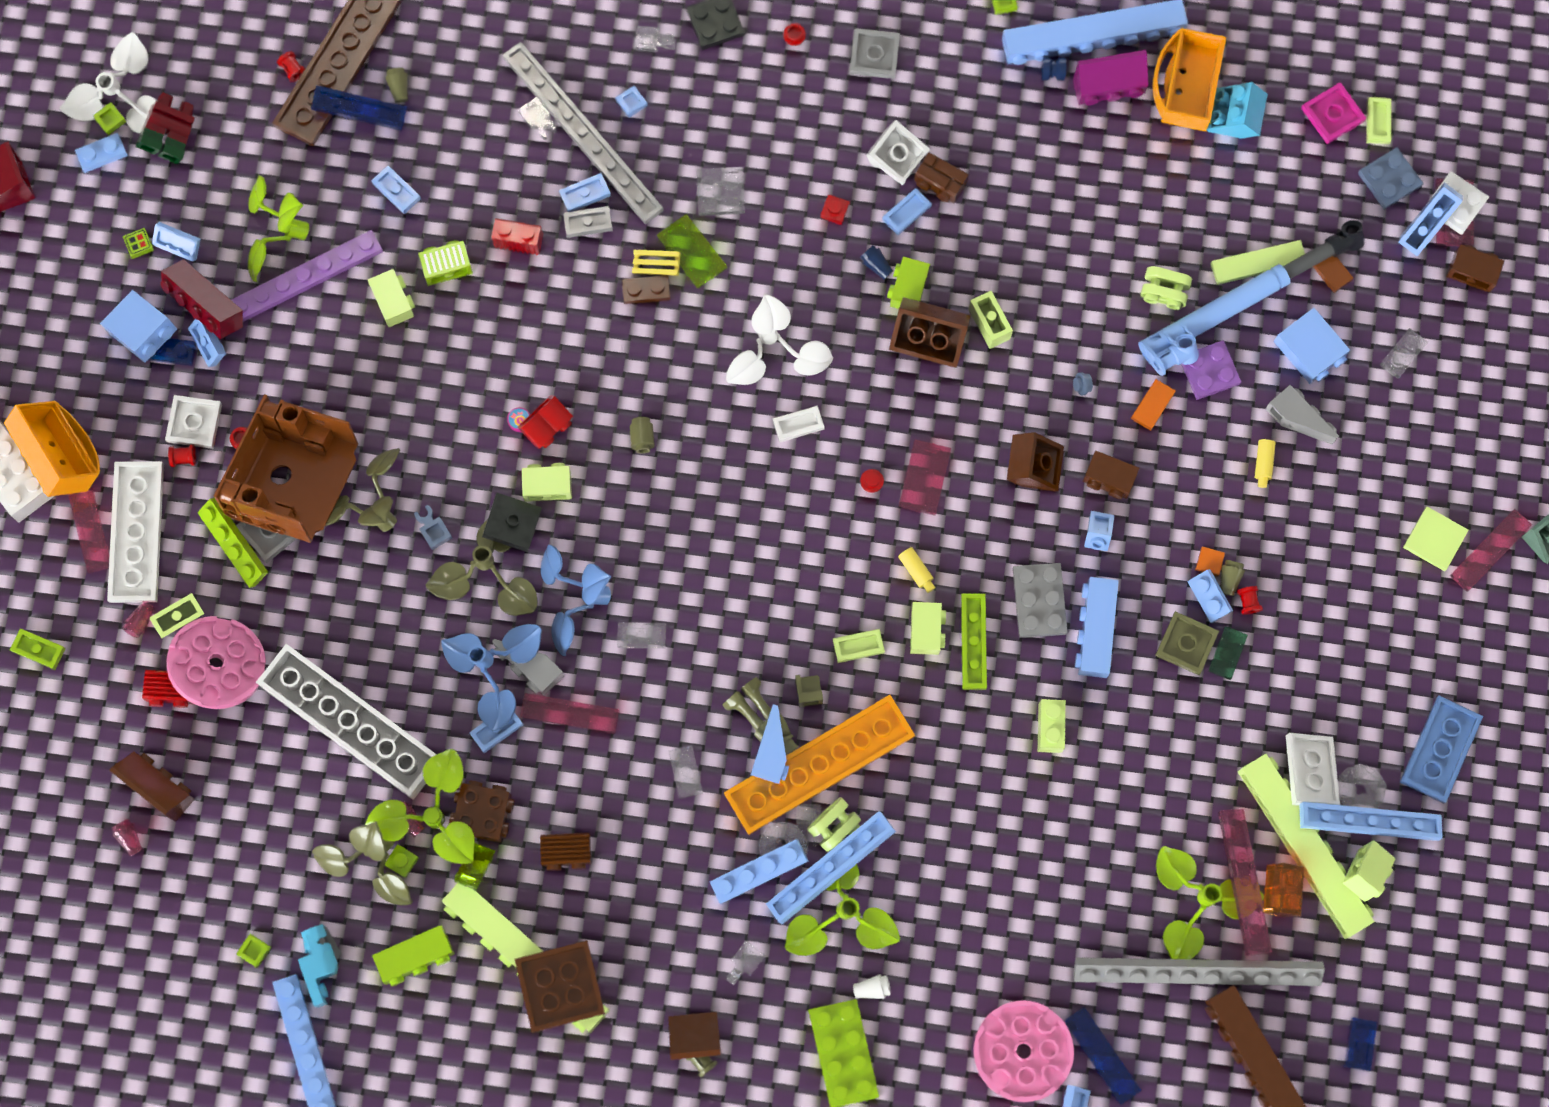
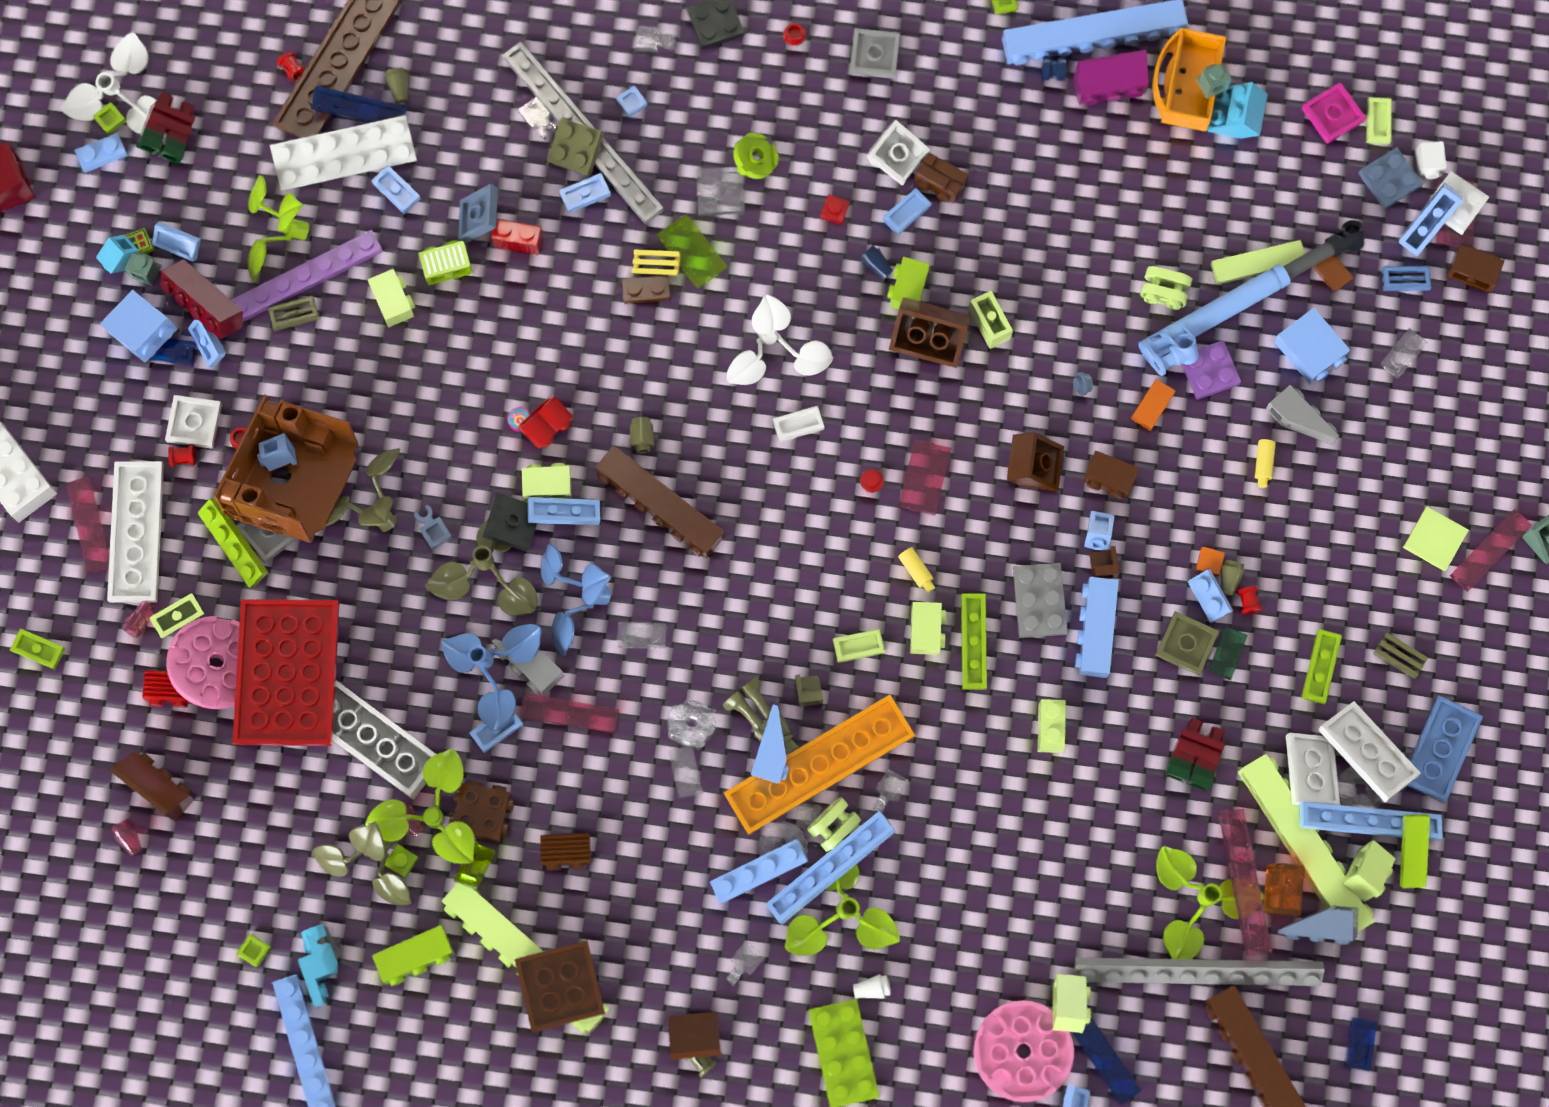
light orange piece [4,401,100,497] -> none
light grey plate [563,206,613,238] -> none
none -> medium azure brick [96,235,139,274]
none -> sand green brick [125,253,162,286]
none -> red plate [232,599,340,746]
none -> light blue brick [257,433,297,471]
none -> olive tile [268,295,320,331]
none -> white plate [270,115,417,191]
none -> sand blue plate [458,184,498,244]
none -> light blue plate [528,497,600,525]
none -> olive plate [547,117,605,176]
none -> reddish brown brick [596,445,725,559]
none -> clear plate [667,700,716,748]
none -> lime plate [733,133,778,179]
none -> clear plate [873,769,909,813]
none -> yellowish green brick [1053,974,1091,1033]
none -> reddish brown panel [1089,546,1119,579]
none -> dark red hips [1163,718,1225,792]
none -> sand green brick [1196,63,1231,99]
none -> sand blue slope [1278,905,1358,944]
none -> lime tile [1301,629,1342,705]
none -> white plate [1318,701,1421,802]
none -> olive tile [1373,633,1428,679]
none -> medium blue tile [1382,266,1431,291]
none -> lime tile [1400,814,1430,888]
none -> white brick [1415,142,1447,179]

